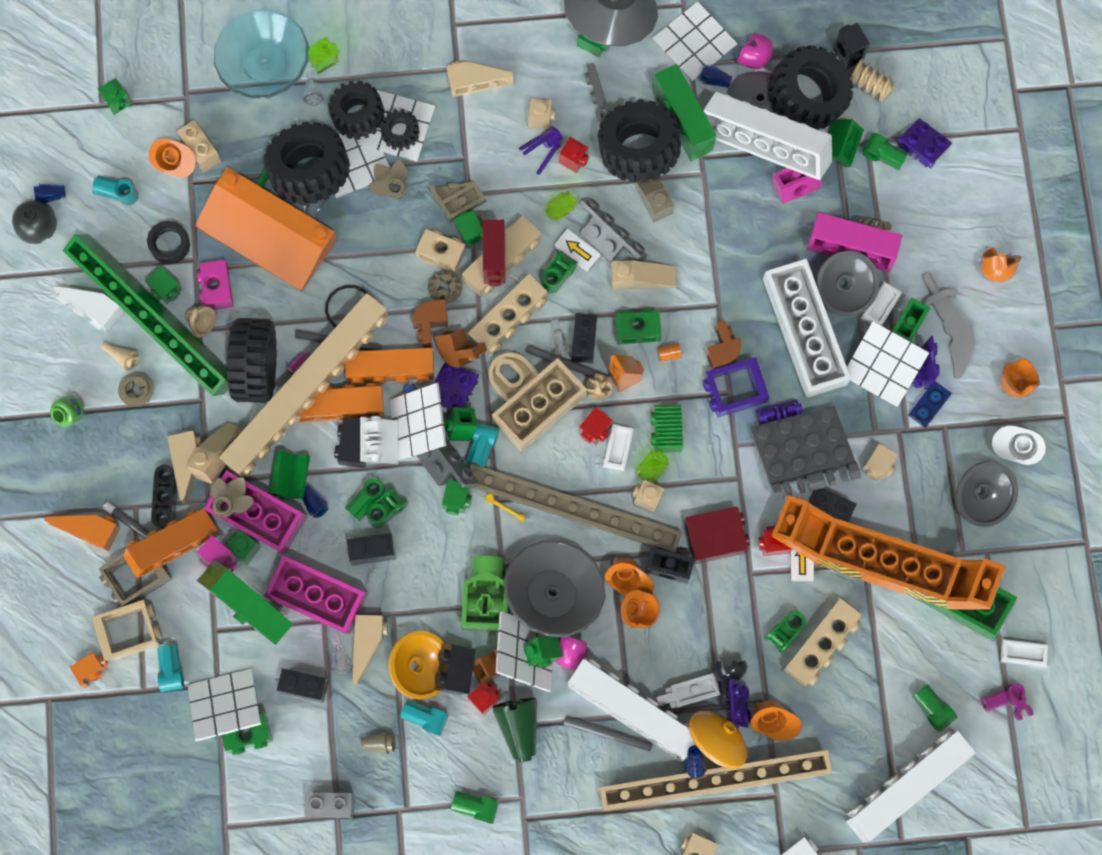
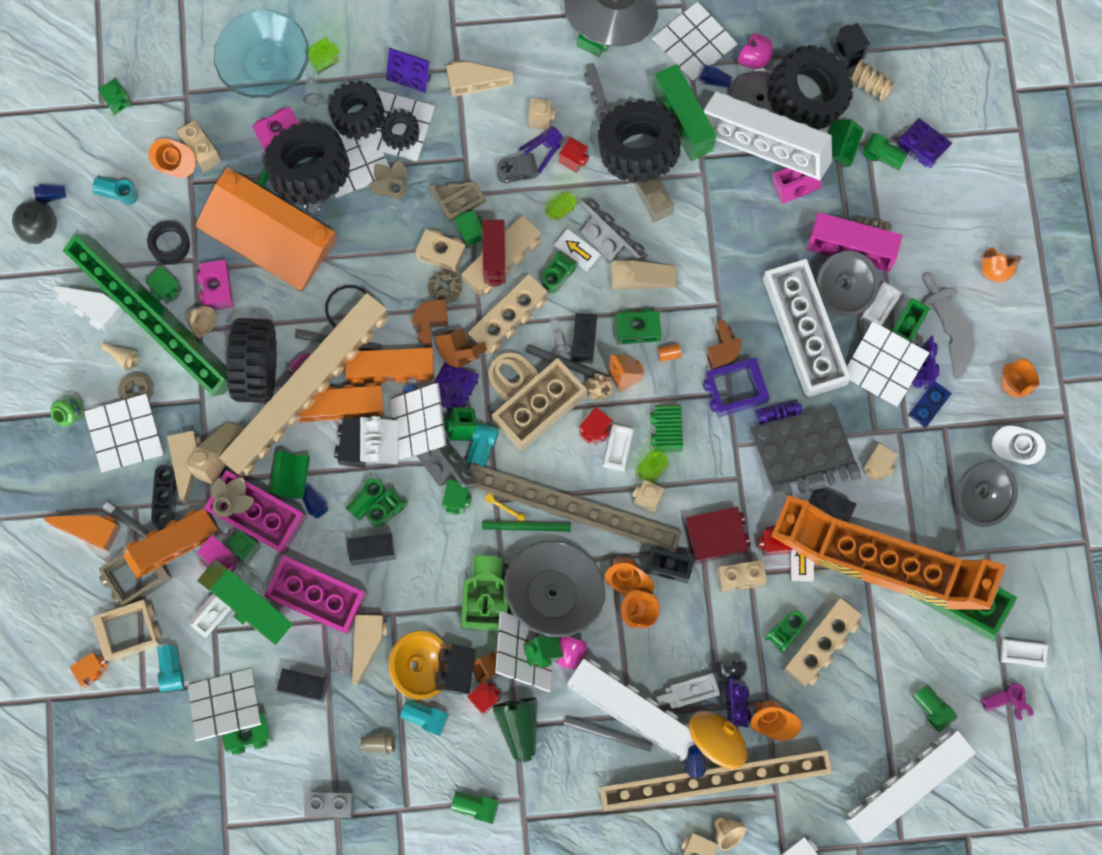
none -> white piece [84,394,164,473]
none -> white hinge [187,594,231,637]
none -> dark pink brick [252,107,300,153]
none -> dark purple hinge [386,48,431,93]
none -> green bar [482,521,571,532]
none -> dark grey piece [497,153,539,183]
none -> tan piece [713,817,747,851]
none -> tan brick [717,560,767,593]

